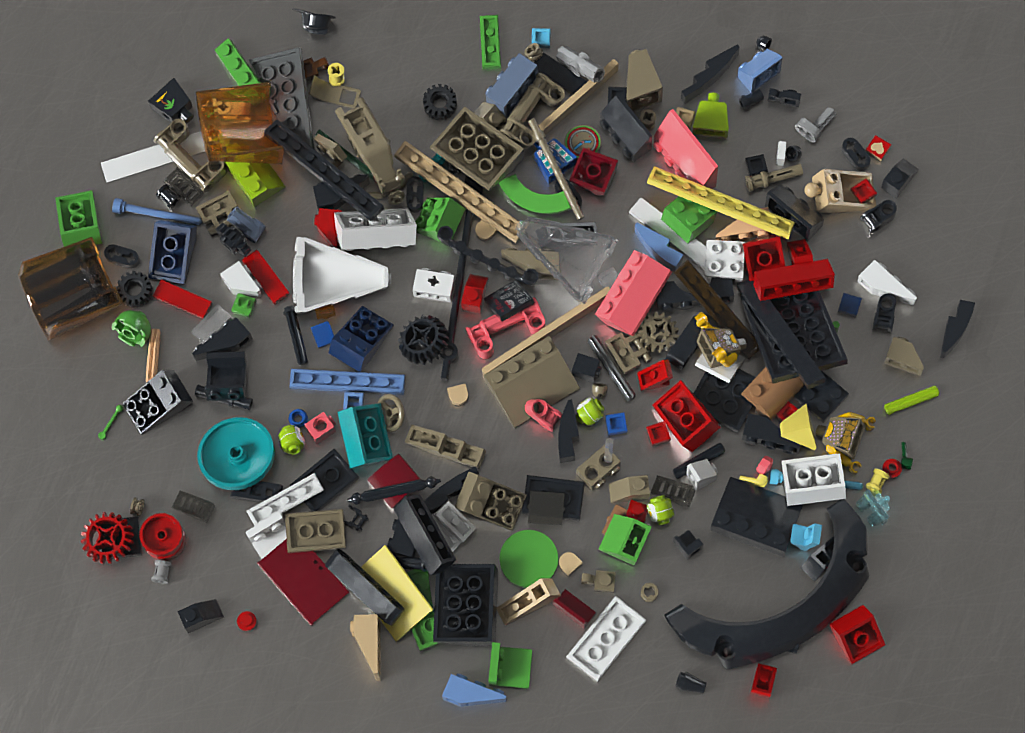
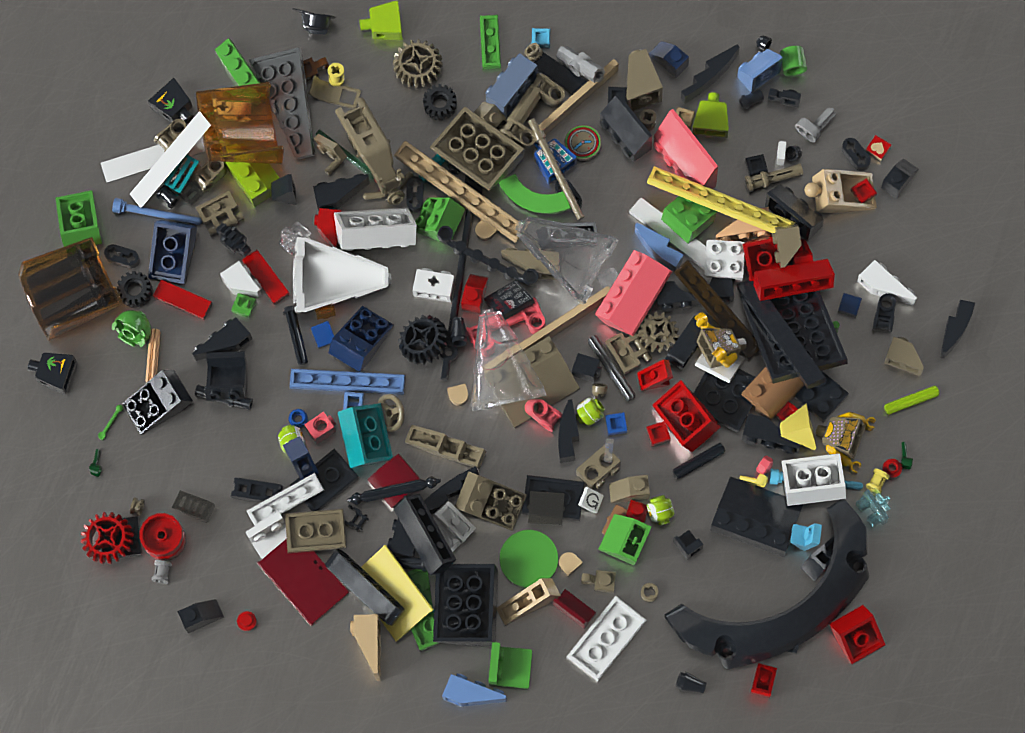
clear tile [191,304,232,343] -> none
teal dish [197,417,275,490] -> none
sand blue piece [227,207,266,243] -> none
black plate [264,120,384,221] -> none
dark red slope [569,148,618,196] -> none
clear smoke slope [651,475,696,507] -> none
white slope [686,459,718,491] -> none
black piece [860,200,897,234] -> none
none -> black torso [28,353,77,394]
none -> dark green hand [89,449,102,477]
none -> white sticker [130,111,211,208]
none -> teal tile [164,154,200,194]
none -> black slope [271,174,297,205]
none -> clear brick [279,222,311,255]
none -> dark blue slope [282,436,319,480]
none -> lime torso [359,0,403,40]
none -> dark tan gear [393,39,443,89]
none -> black cone [450,317,469,347]
none -> clear cone [471,308,546,412]
none -> white tile [578,487,604,513]
none -> dark blue slope [649,41,689,78]
none -> dark tan slope [772,224,801,268]
none -> bright green piece [780,46,807,76]

